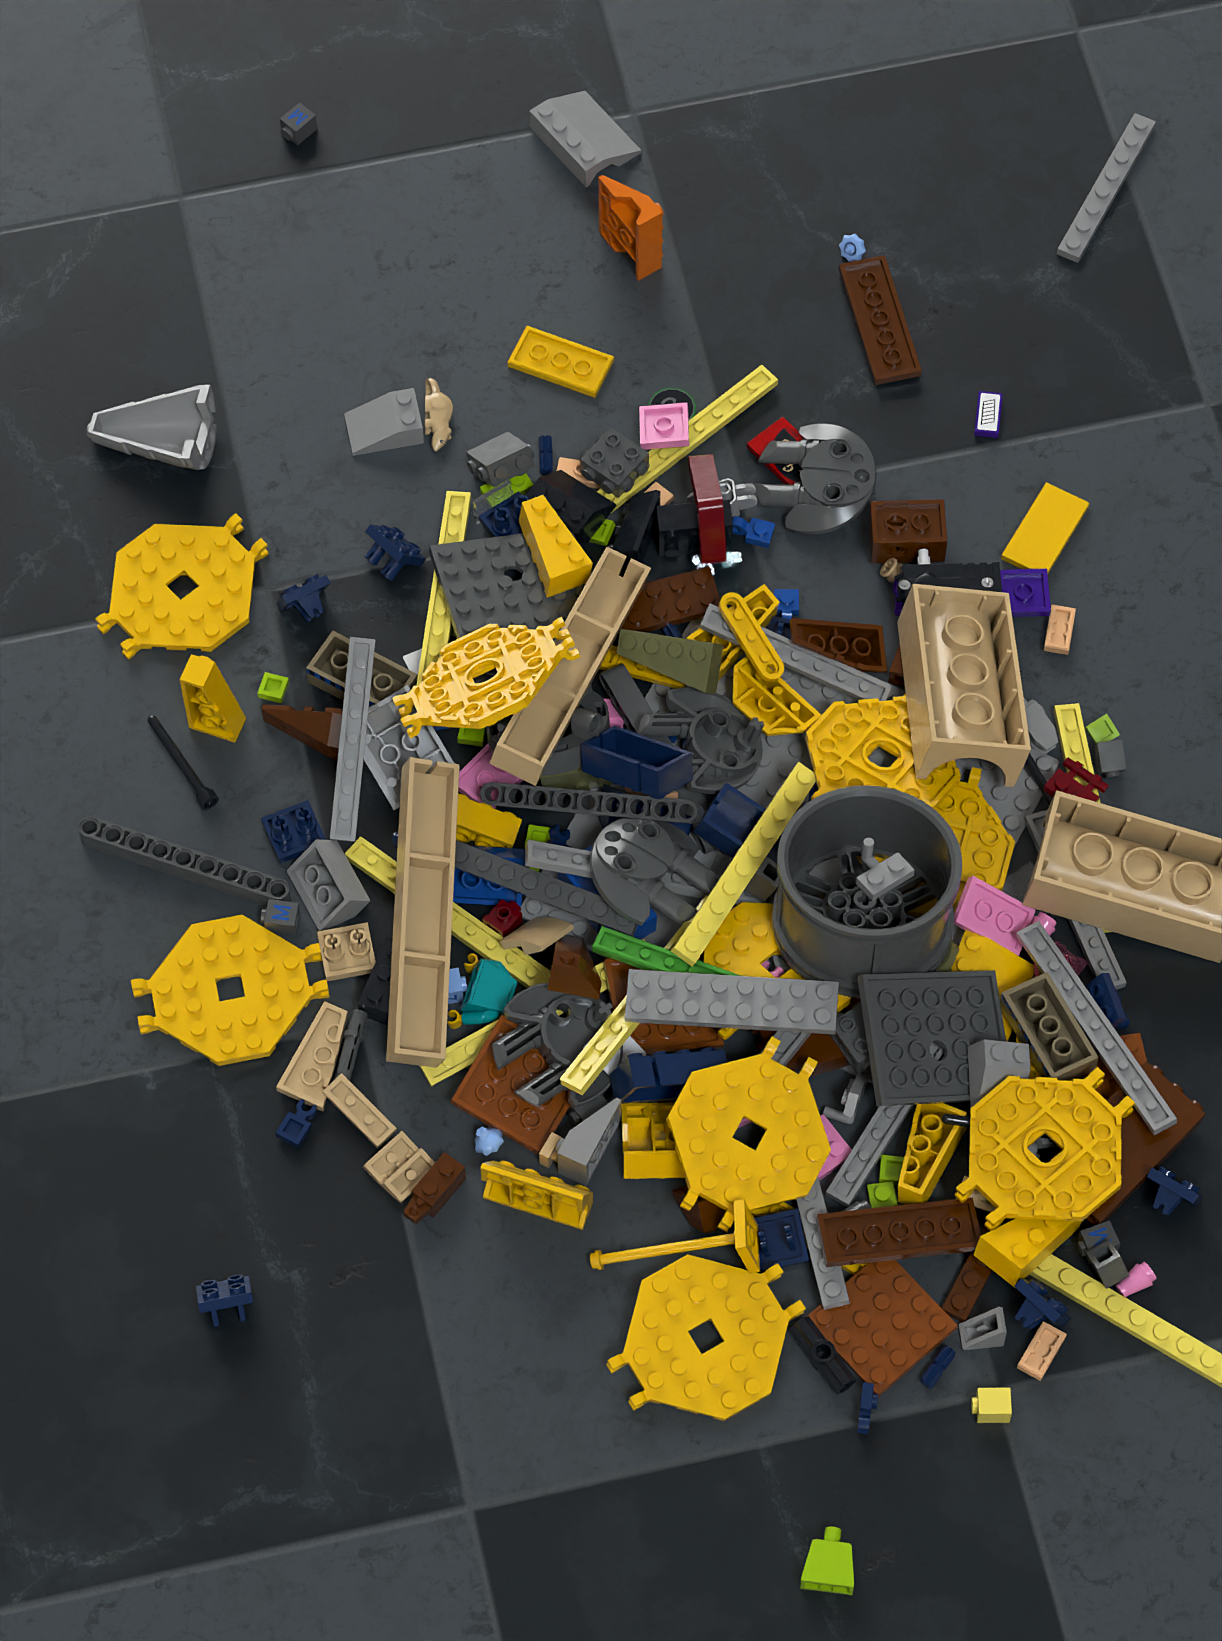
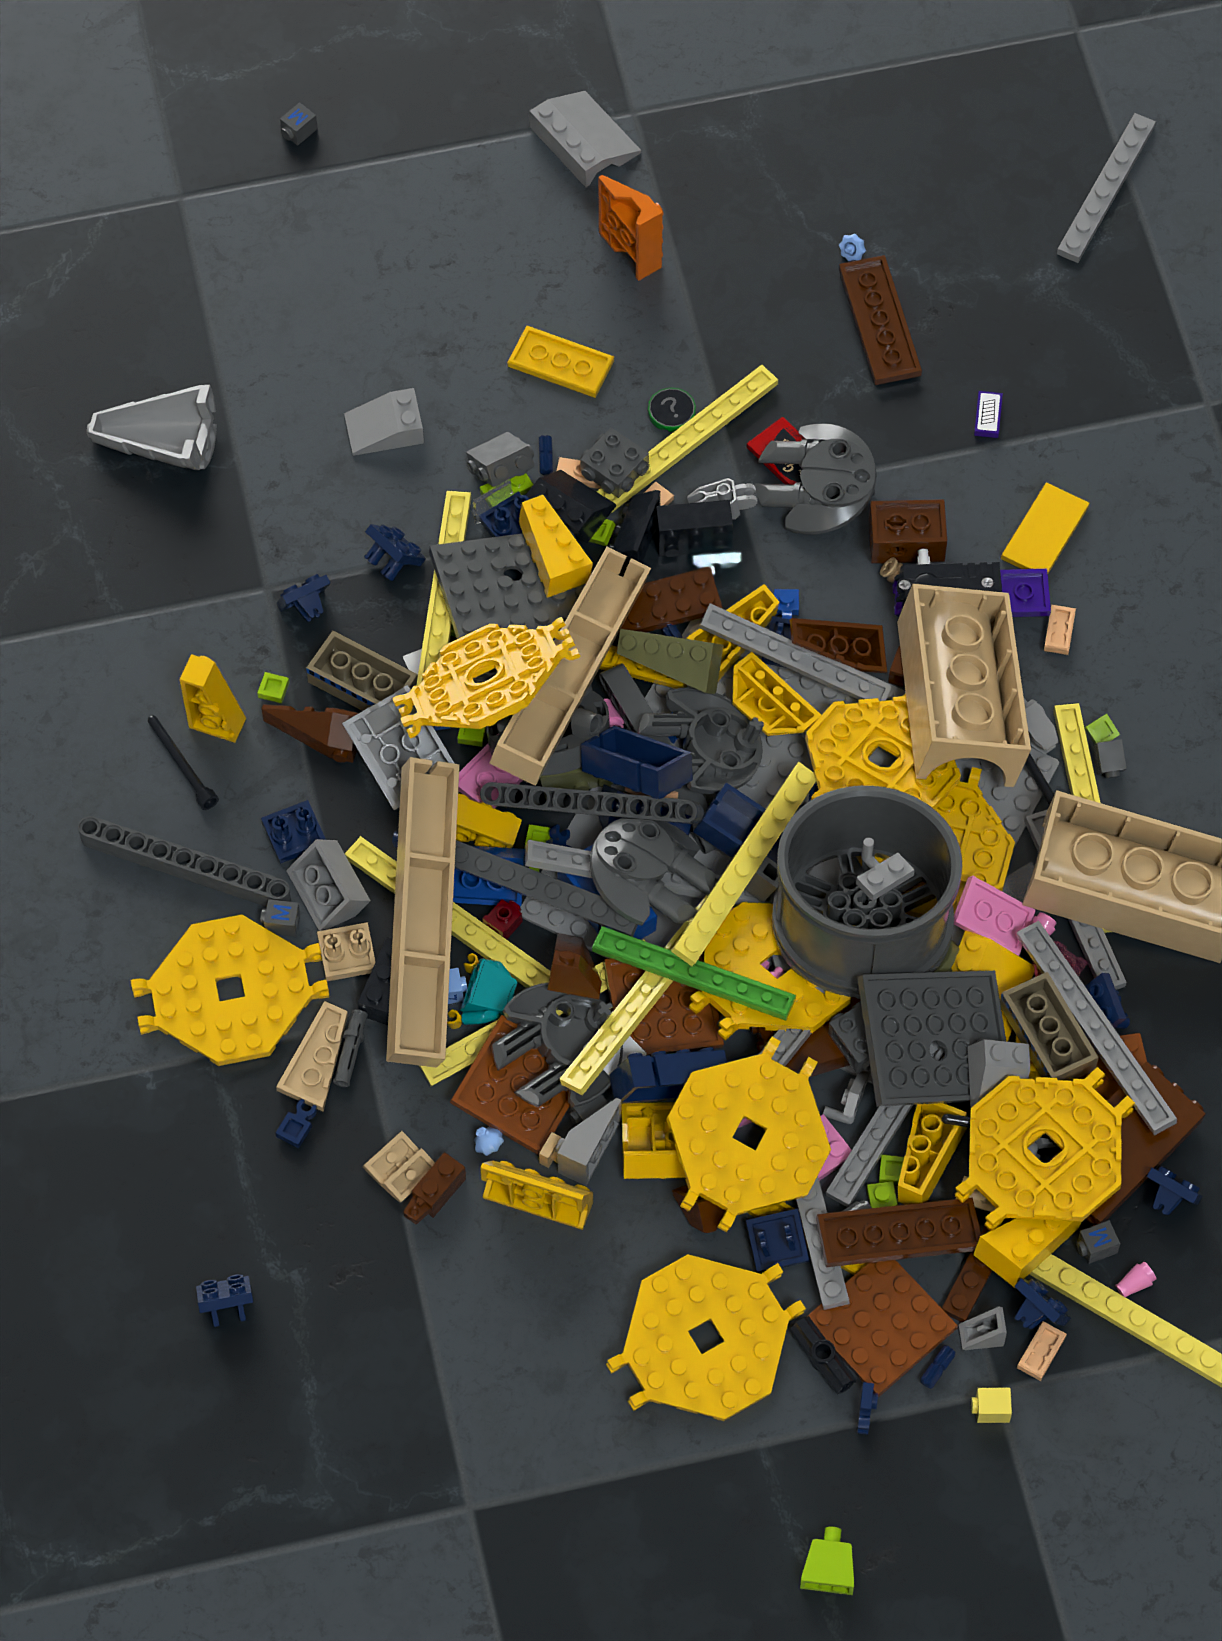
yellow plate [95,513,269,660] -> none
tan plate [323,1073,397,1149] -> none
light grey plate [330,637,375,842] -> none
tan animal [425,378,453,452] -> none
tan slope [500,917,574,955] -> none
yellow tile [590,1199,760,1273] -> none
light grey plate [625,969,839,1035] -> none
bright pink plate [639,403,689,450] -> none
dark red beam [688,454,727,564] -> none
yellow plate [718,592,784,682] -> none
blue plate [733,516,775,548] -> none
dark red plate [1043,757,1109,802] -> none
dark grey brick [1086,1239,1129,1289] -> none

